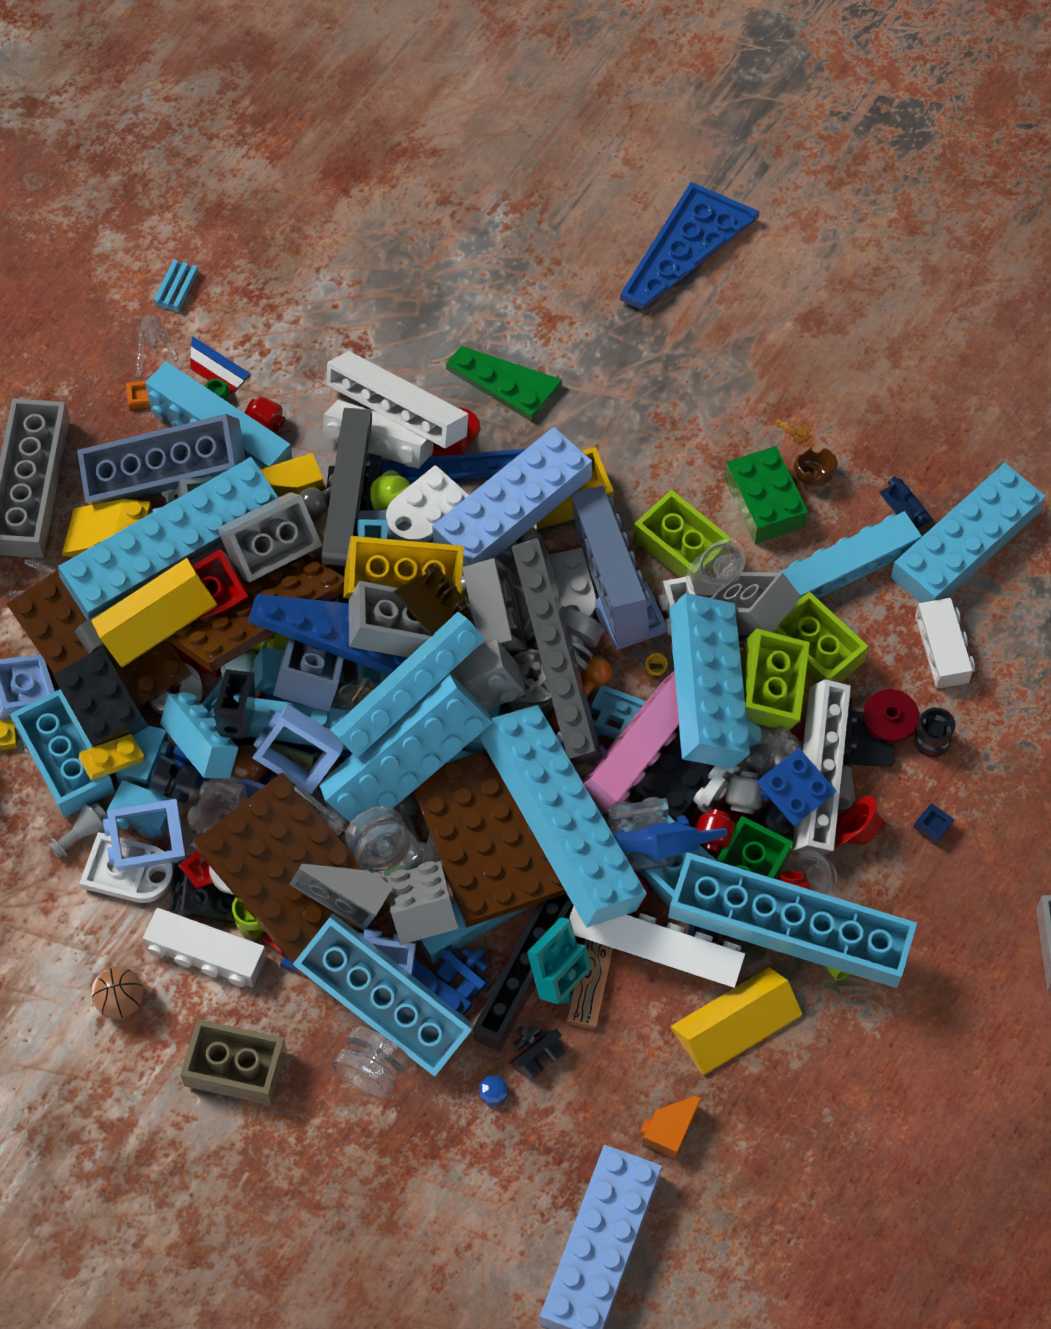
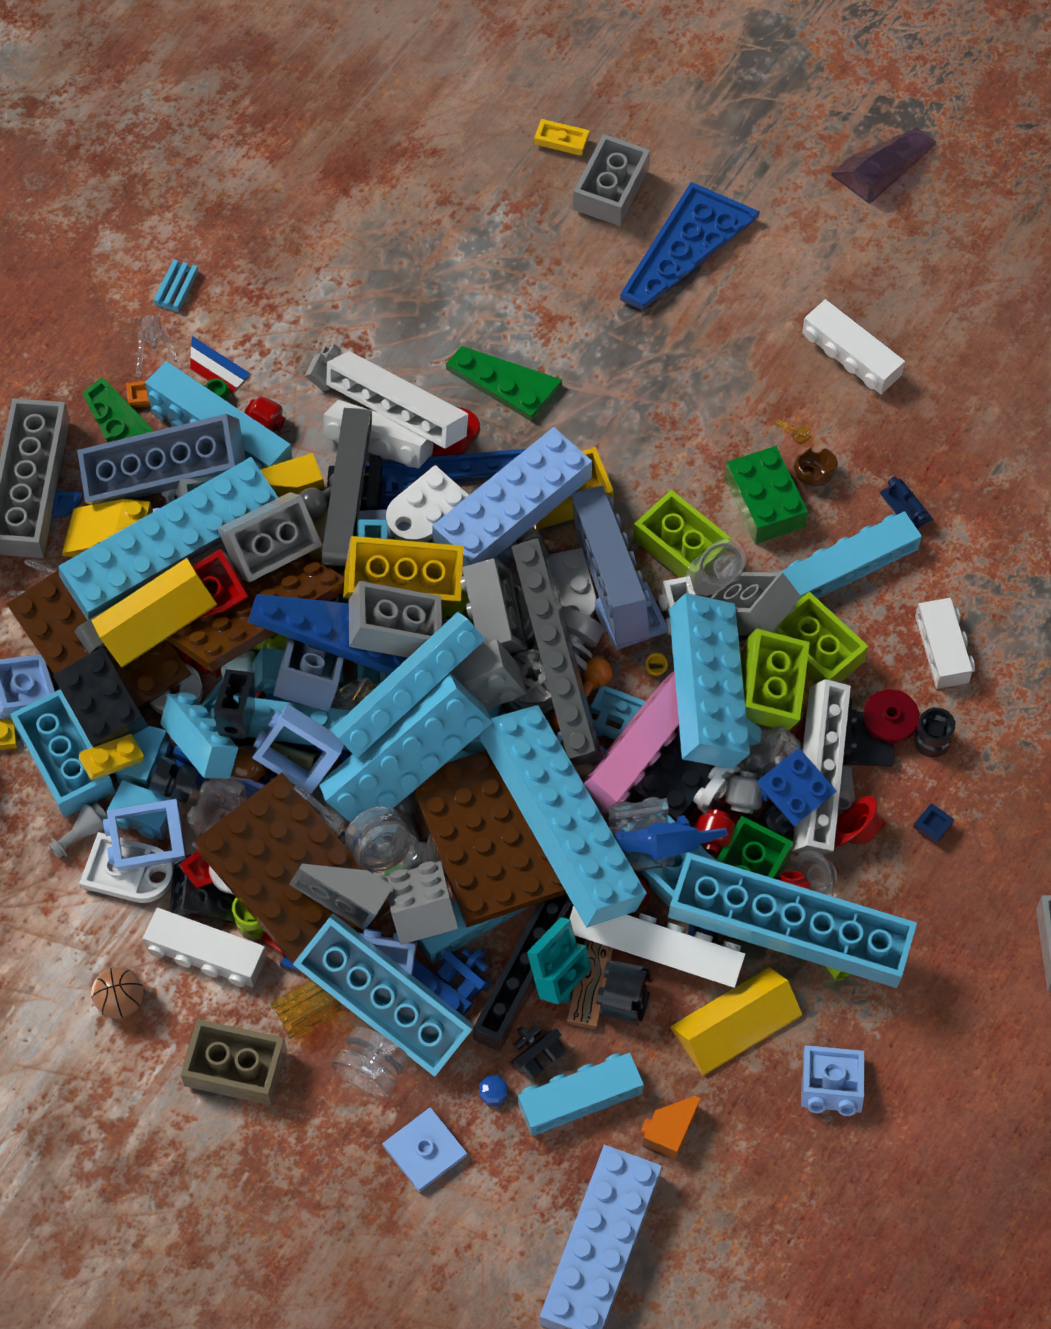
lime piece [370,470,411,510] -> none
dark brown hinge [394,564,471,634] -> none
medium azure brick [891,463,1046,603] -> none
none -> blue tile [51,491,83,519]
none -> green wing [82,377,154,443]
none -> clear yellow brick [271,980,341,1039]
none -> light grey plate [305,343,341,392]
none -> light blue plate [382,1107,467,1193]
none -> medium azure brick [518,1053,644,1137]
none -> yellow plate [534,119,590,156]
none -> light grey brick [573,134,650,226]
none -> black brick [596,960,652,1026]
none -> light blue plate [801,1045,864,1116]
none -> white brick [802,299,905,394]
none -> clear purple wedge [831,128,936,204]

